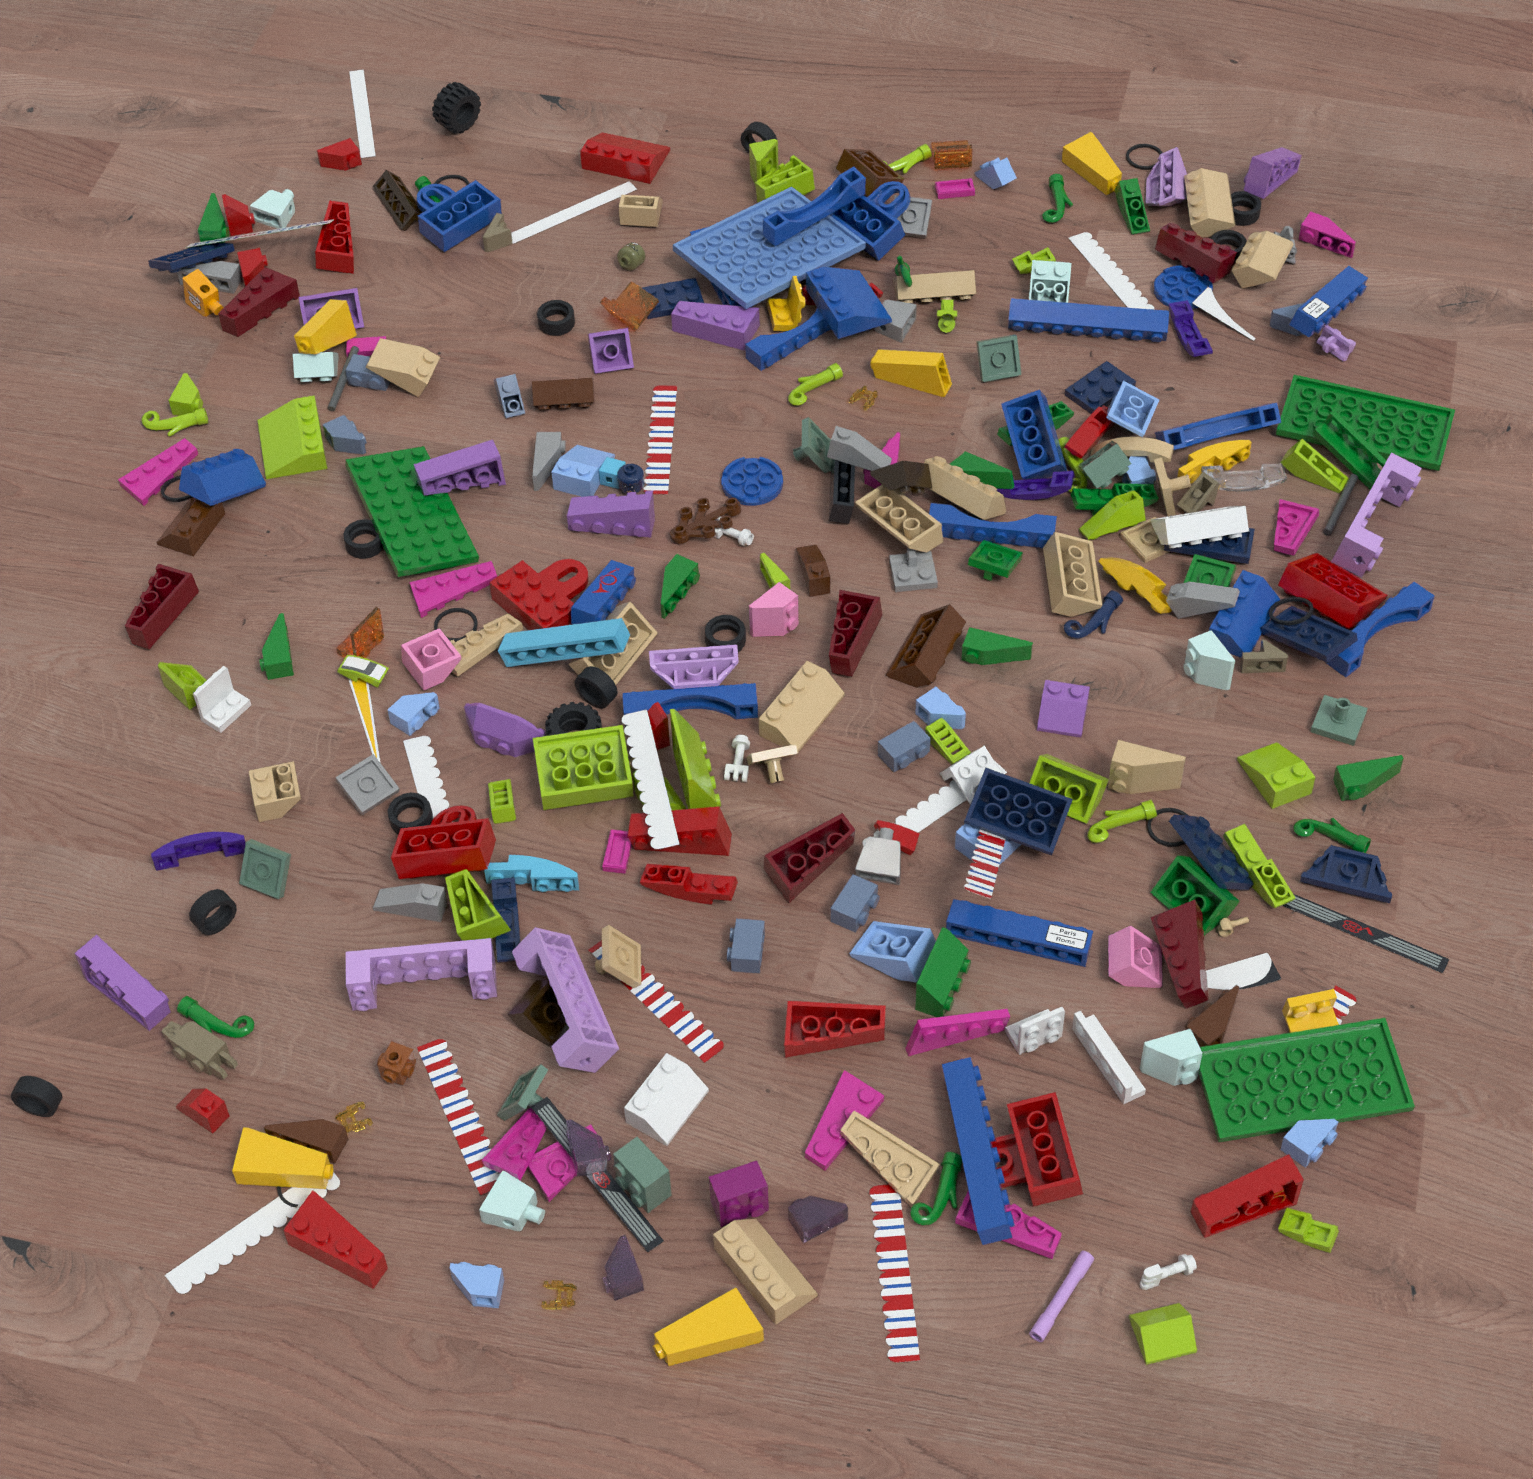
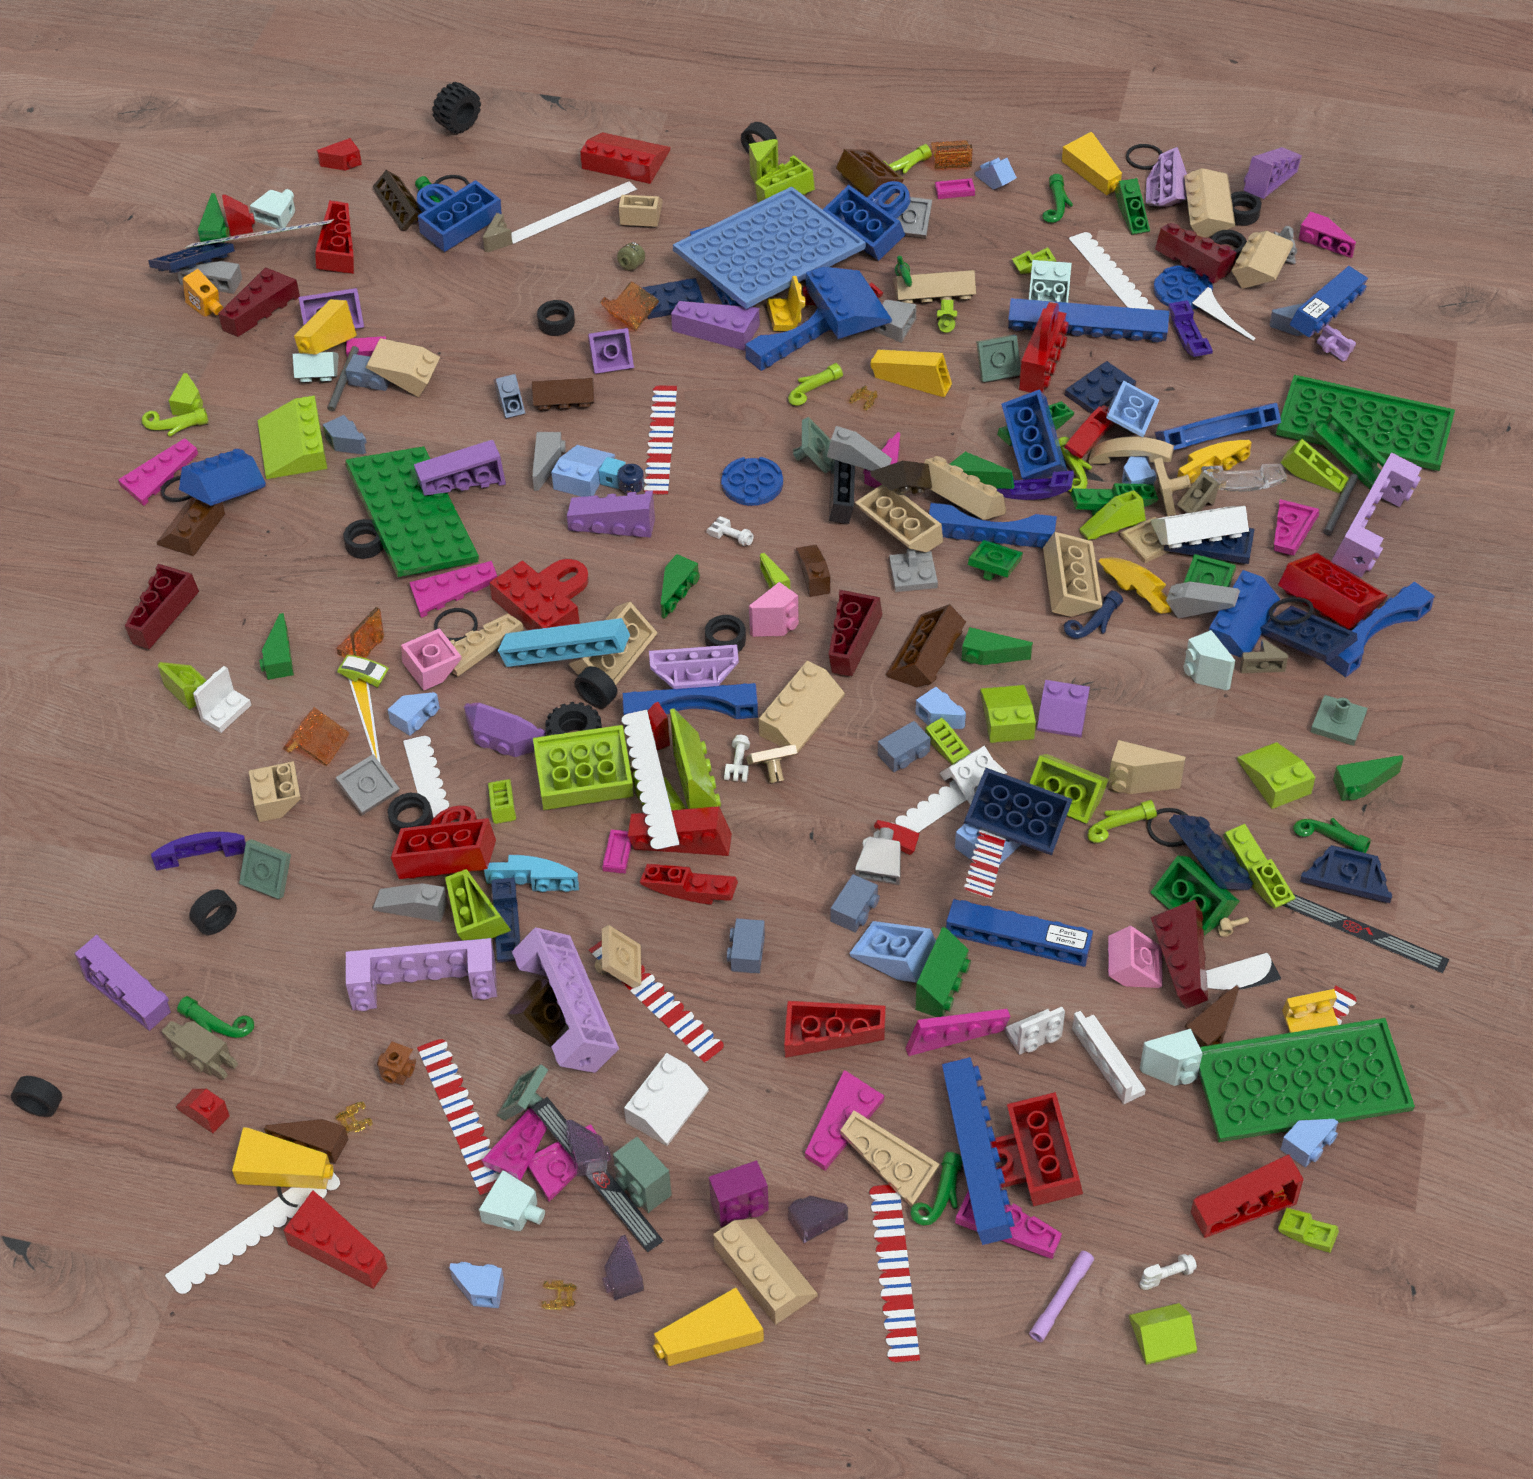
red slope [237,248,268,287] -> none
white sticker [349,70,376,158] -> none
blue brick [571,560,636,624] -> none
reddish brown plant [670,498,741,544] -> none
blue arch [763,167,866,247] -> none
dark red wedge [763,813,856,903] -> none
sand green brick [1078,441,1132,489] -> none
none -> clear orange bracket [283,707,350,766]
none -> lime slope [980,685,1036,743]
none -> red brick [1019,302,1069,393]

